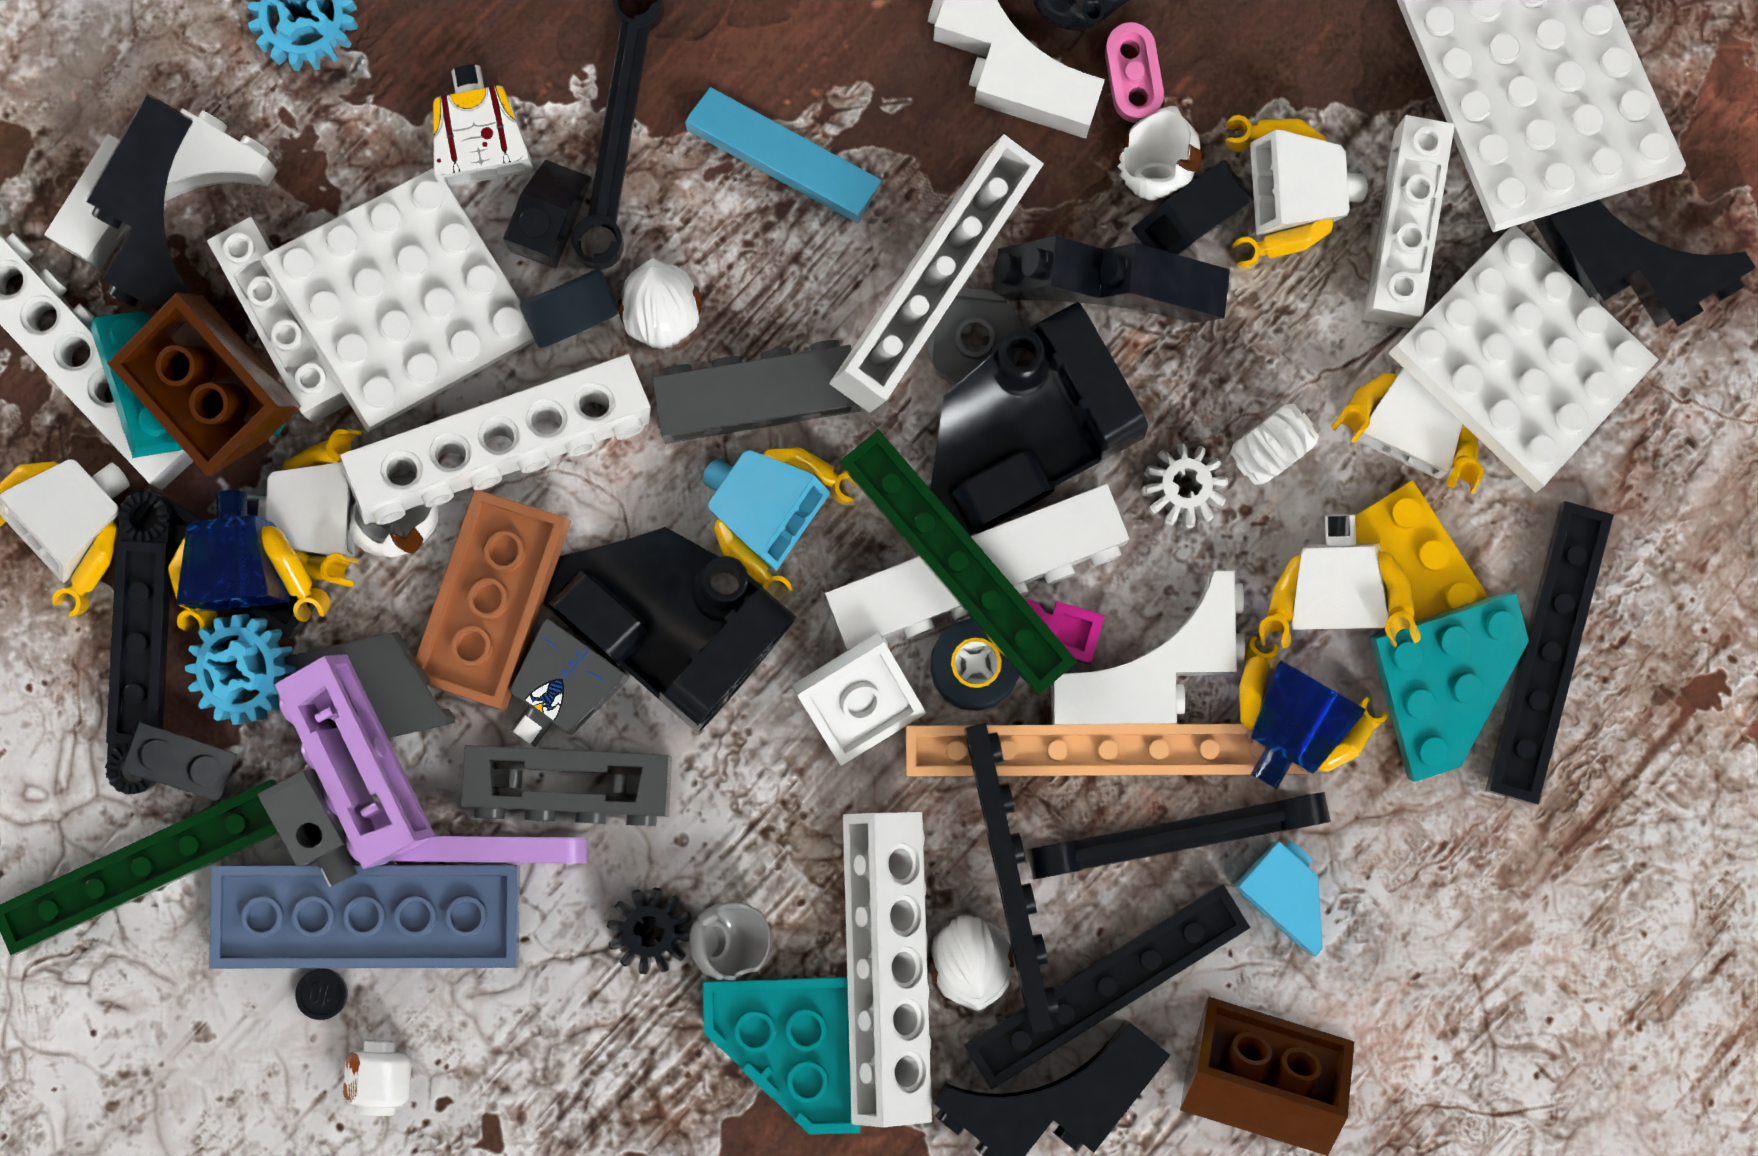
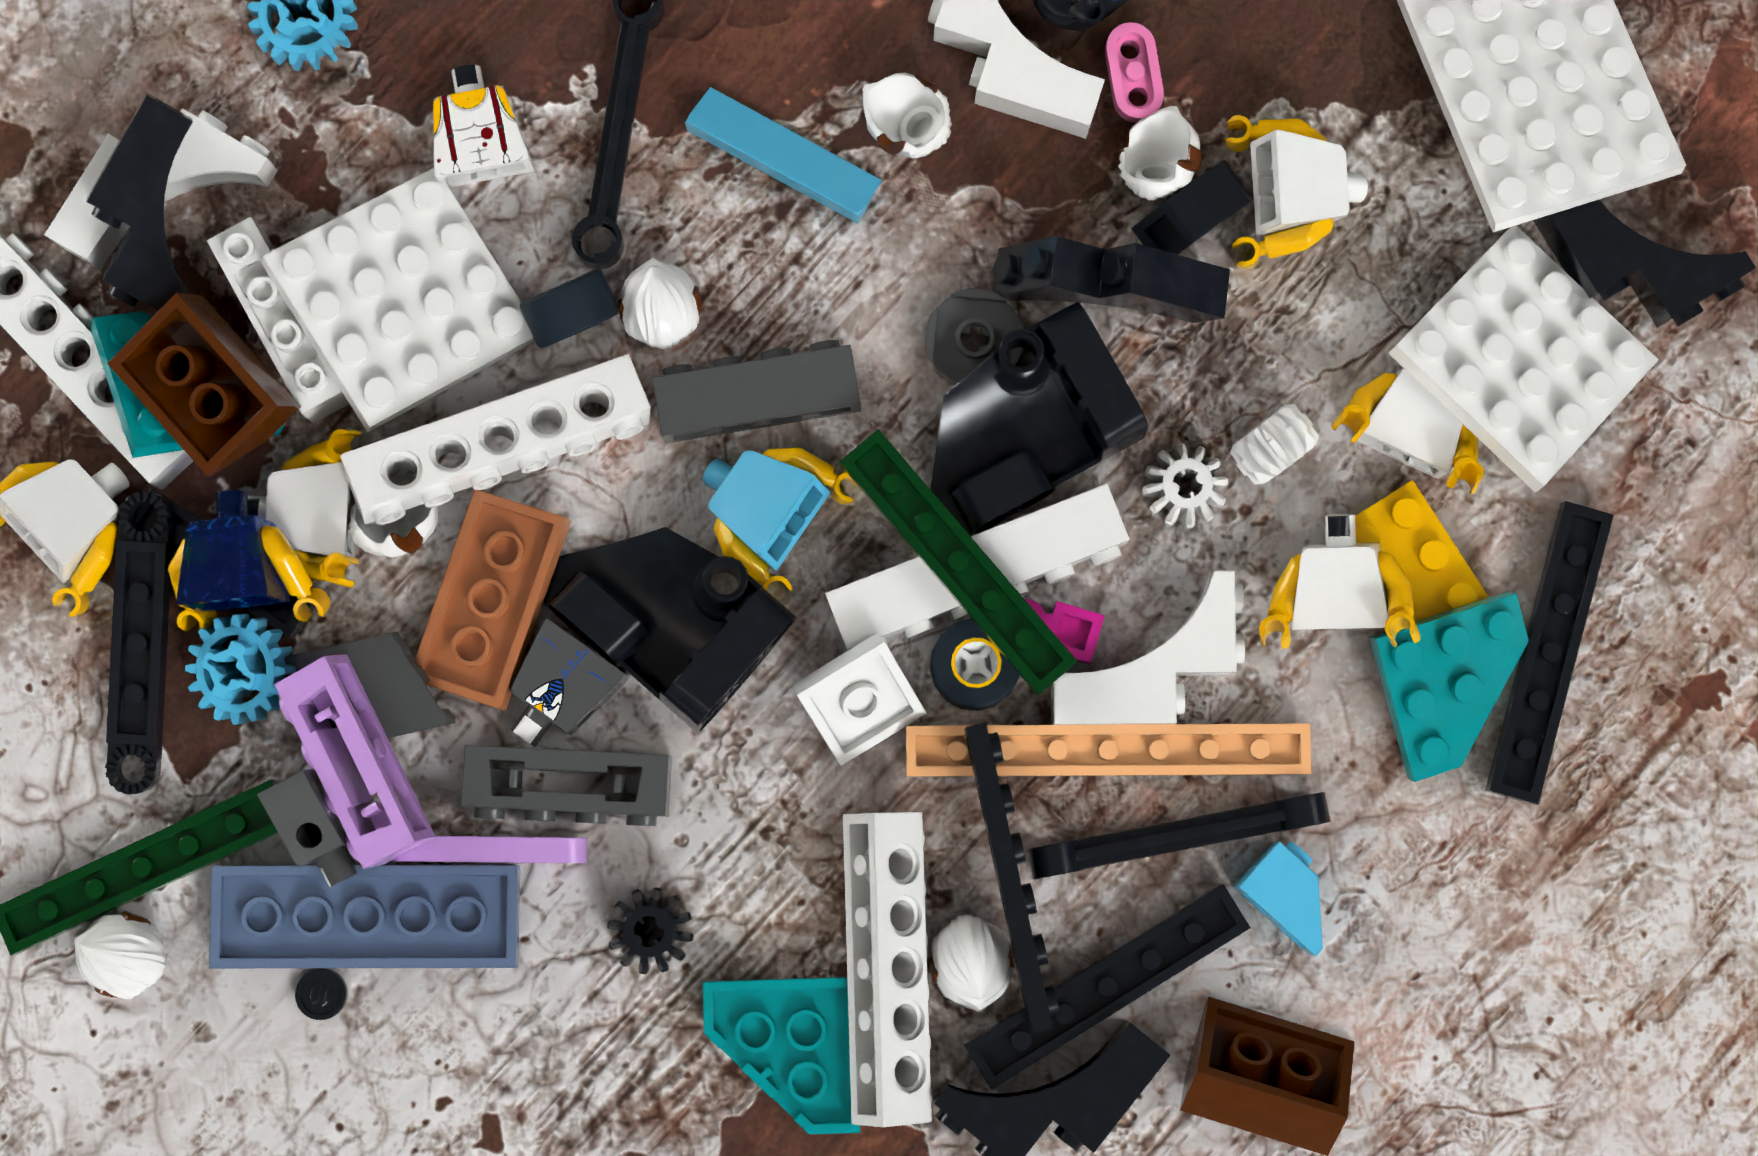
black plate [119,721,237,802] -> none
white head [343,1040,412,1116] -> none
black slope [503,160,592,269] -> none
light grey hair [689,902,771,980] -> none
white brick [829,134,1044,413] -> none
clear blue torso [1239,636,1388,790] -> none
white brick [1362,115,1455,329] -> none
none -> white hair [74,911,166,999]
none -> white hair [862,72,952,158]

